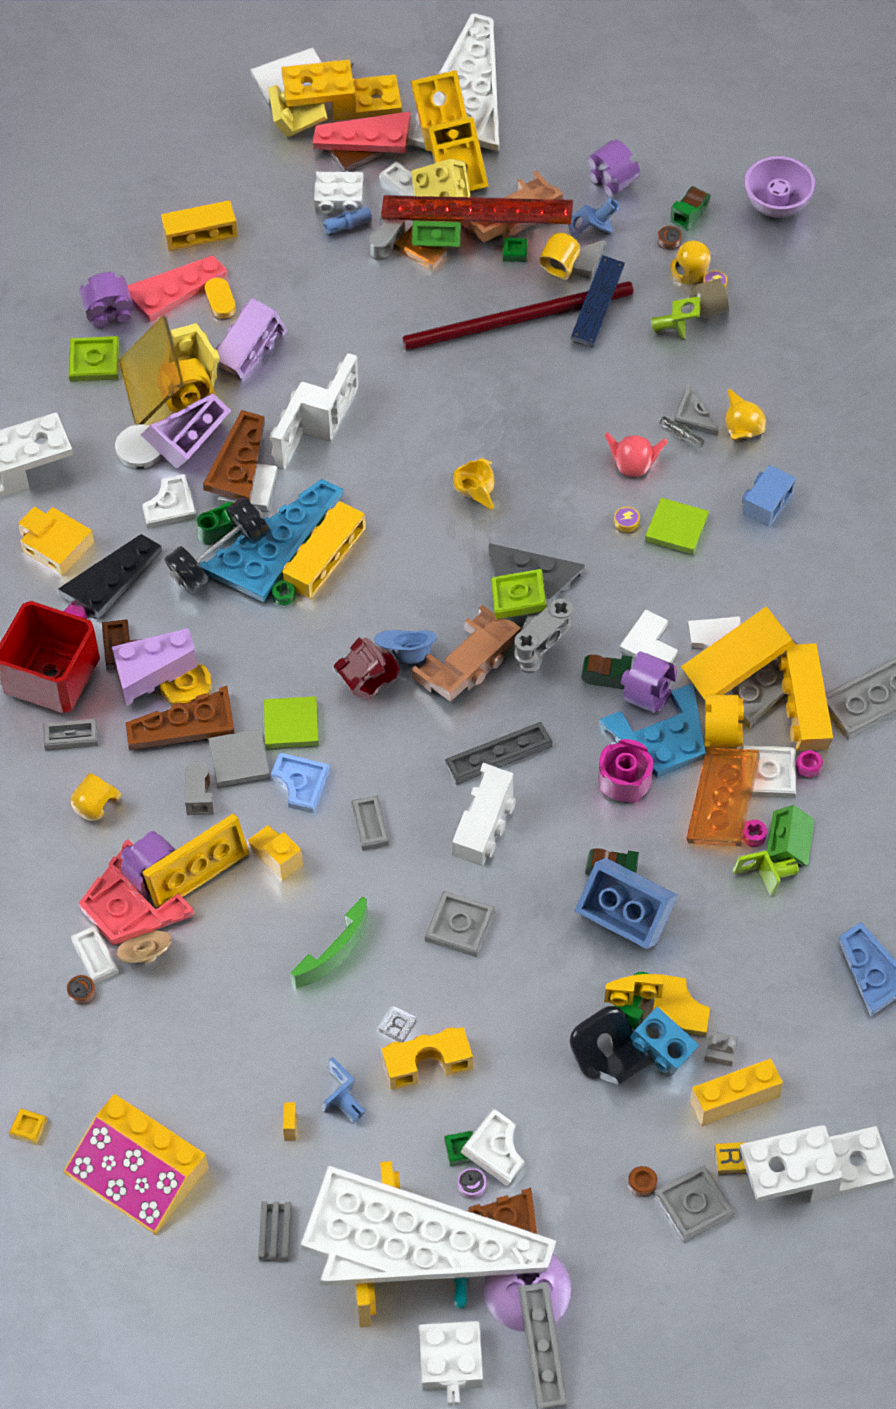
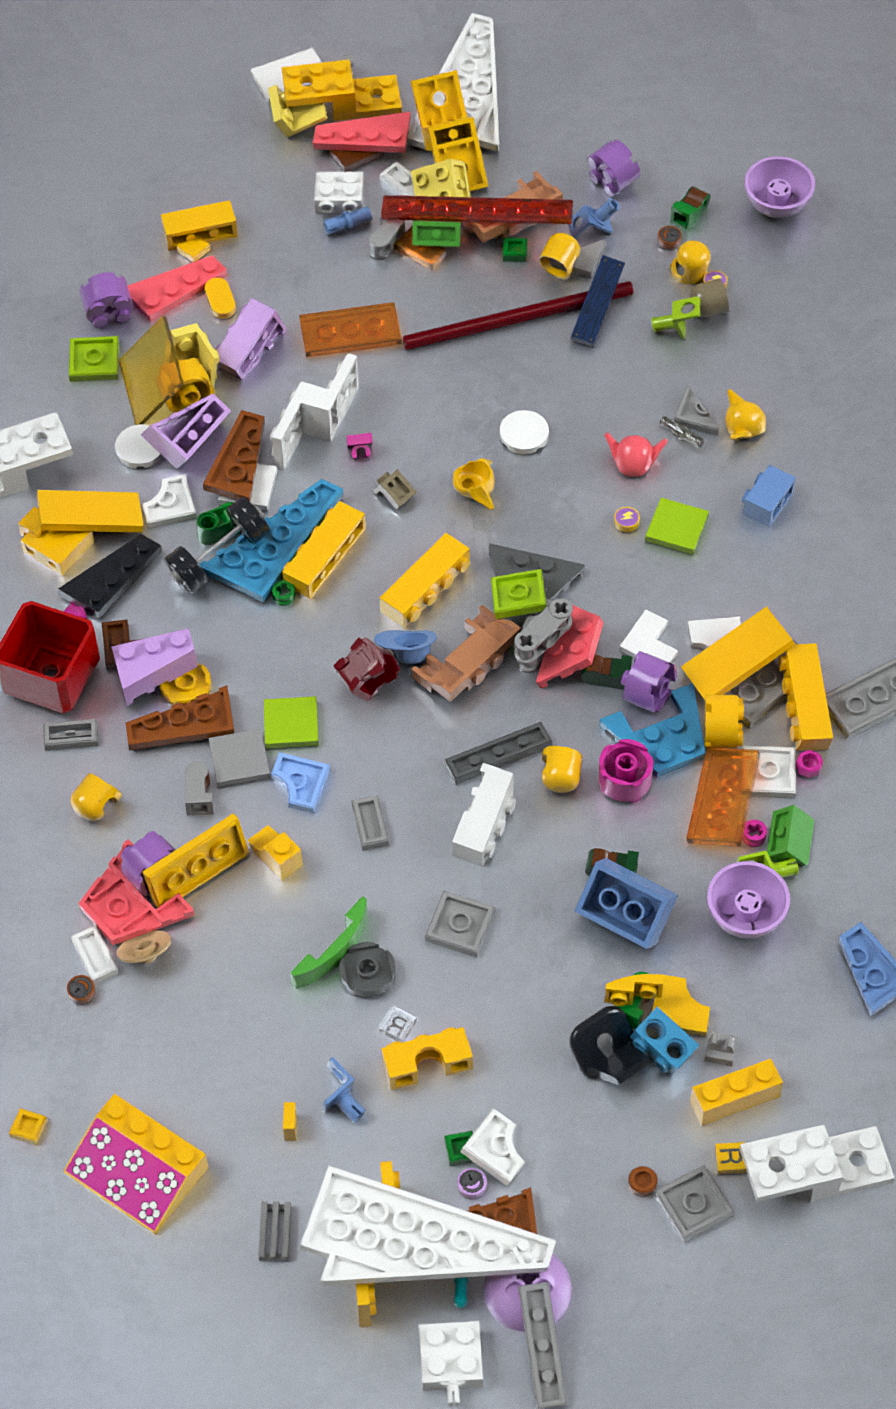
none -> yellow tile [37,490,143,533]
none -> yellow tile [176,240,211,262]
none -> clear orange tile [299,302,402,357]
none -> dark grey plate [339,942,395,997]
none -> dark pink tile [346,433,373,459]
none -> dark tan bracket [373,469,417,510]
none -> yellow brick [380,533,470,628]
none -> white tile [500,410,549,455]
none -> coral wing [536,605,604,688]
none -> yellow helmet [542,745,583,793]
none -> lavender piece [707,861,790,939]

